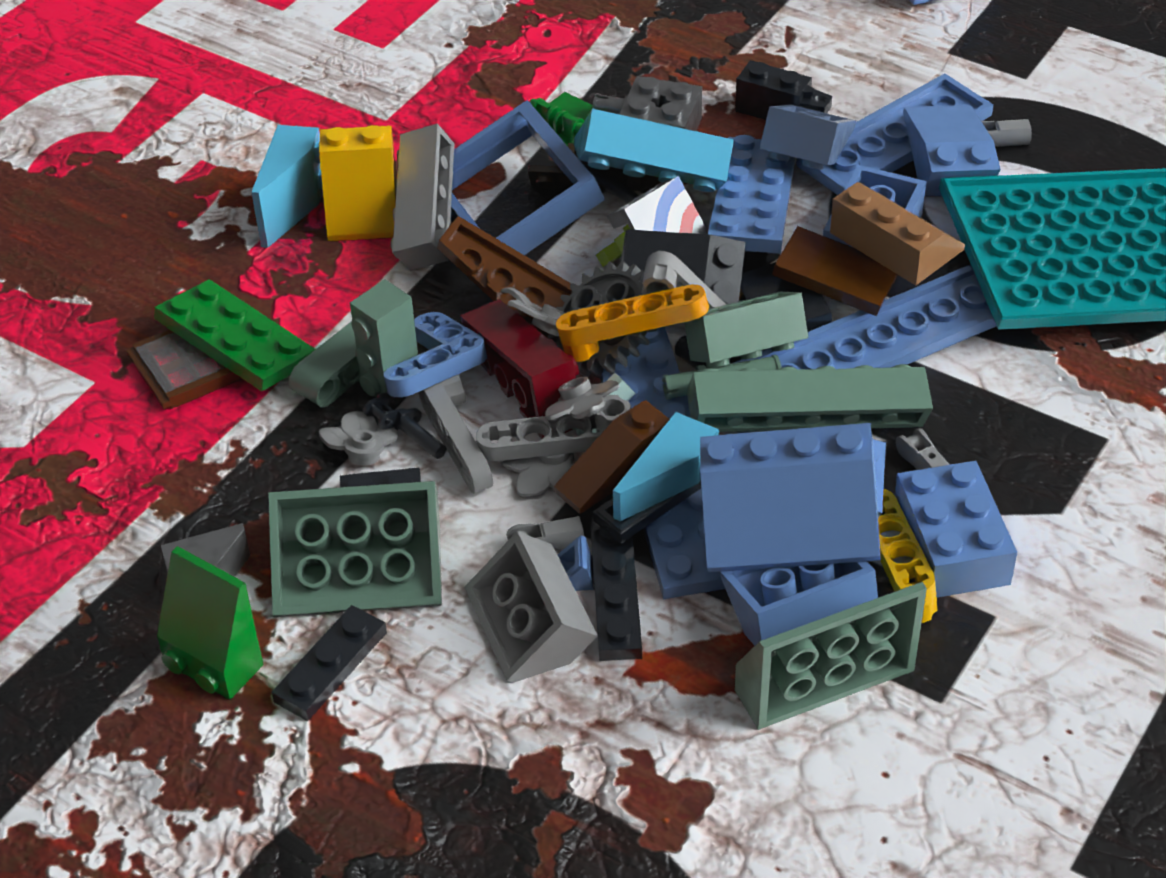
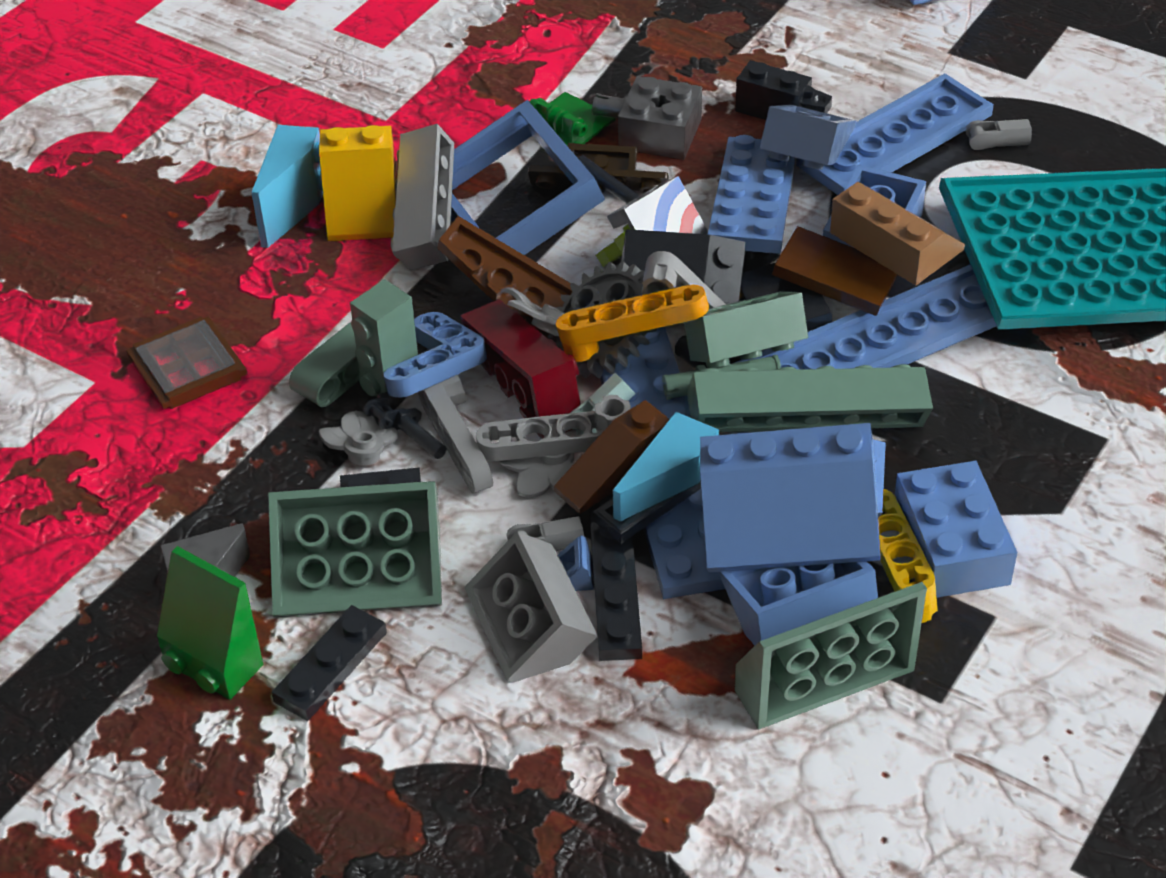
green plate [154,279,316,392] -> none
light grey plate [545,377,620,421] -> none
medium azure slope [573,109,734,192] -> none
light grey bar [896,428,950,470] -> none
medium blue slope [903,105,1001,196] -> none

